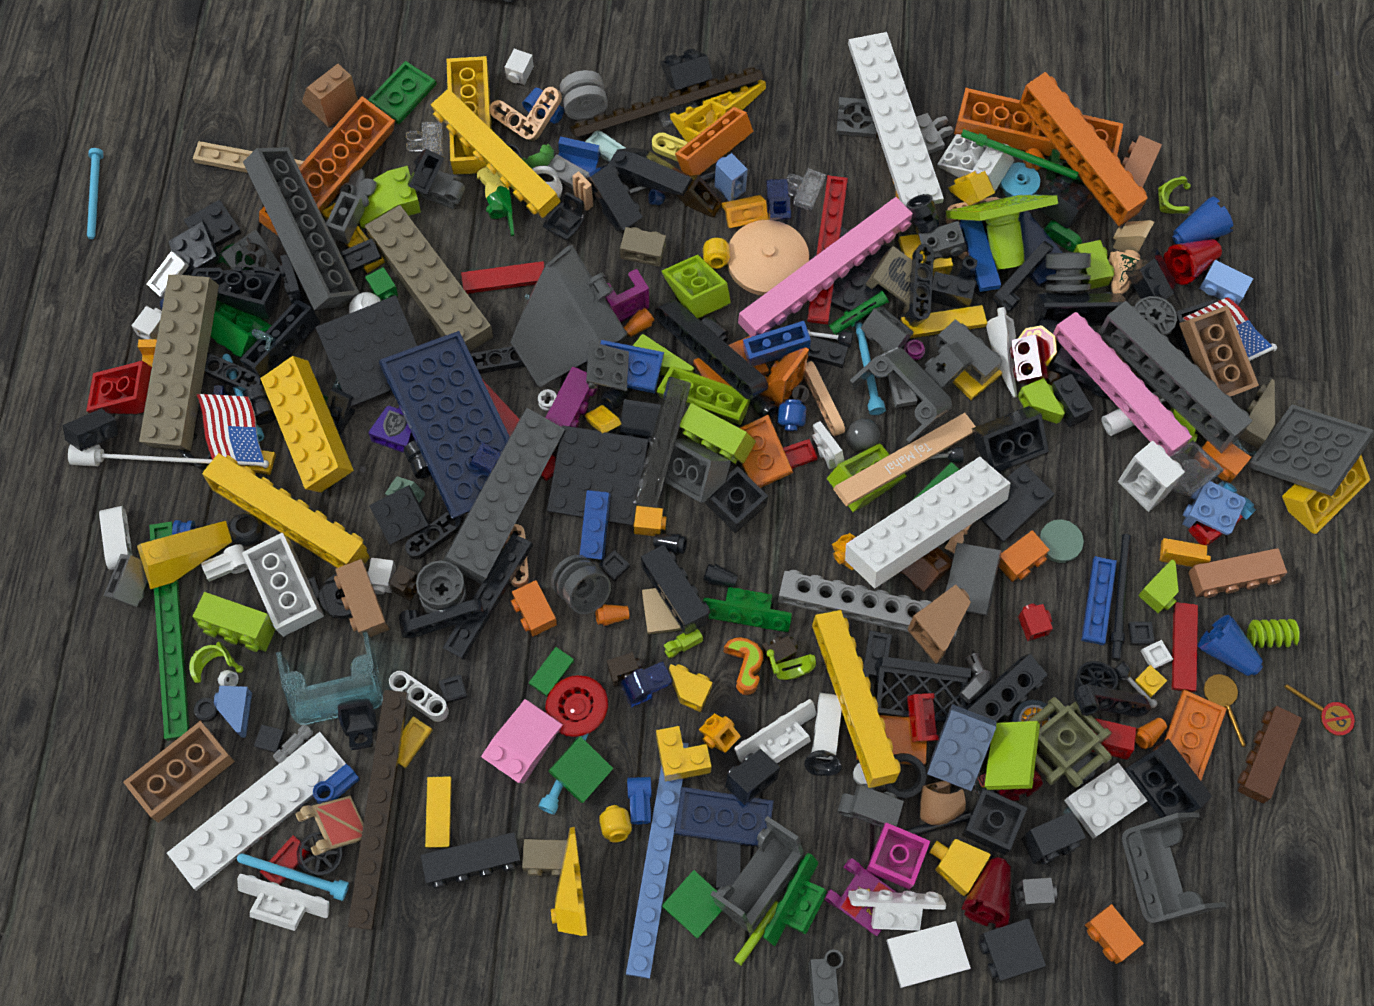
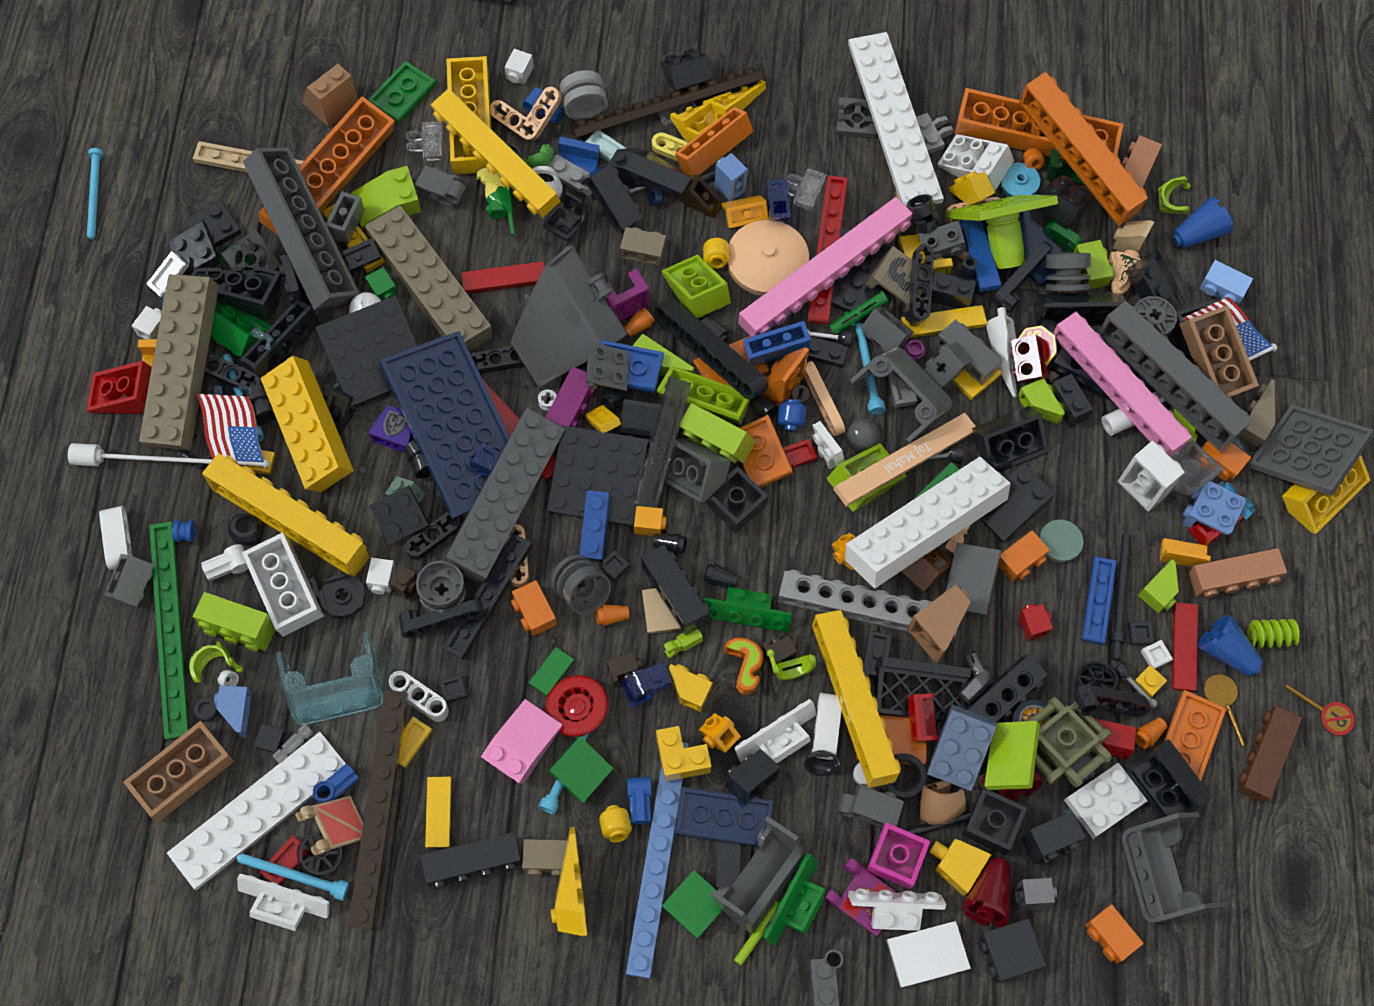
black brick [62,408,118,451] -> none
yellow wedge [137,521,232,589] -> none
medium nougat wedge [334,559,390,639] -> none
black piece [338,698,377,750] -> none
dark grey plate [340,169,377,208] -> none
black slope [407,148,445,194] -> none
light nougat tile [572,171,593,211] -> none
green bar [960,129,1078,179] -> none
red cone [1163,239,1222,285] -> none

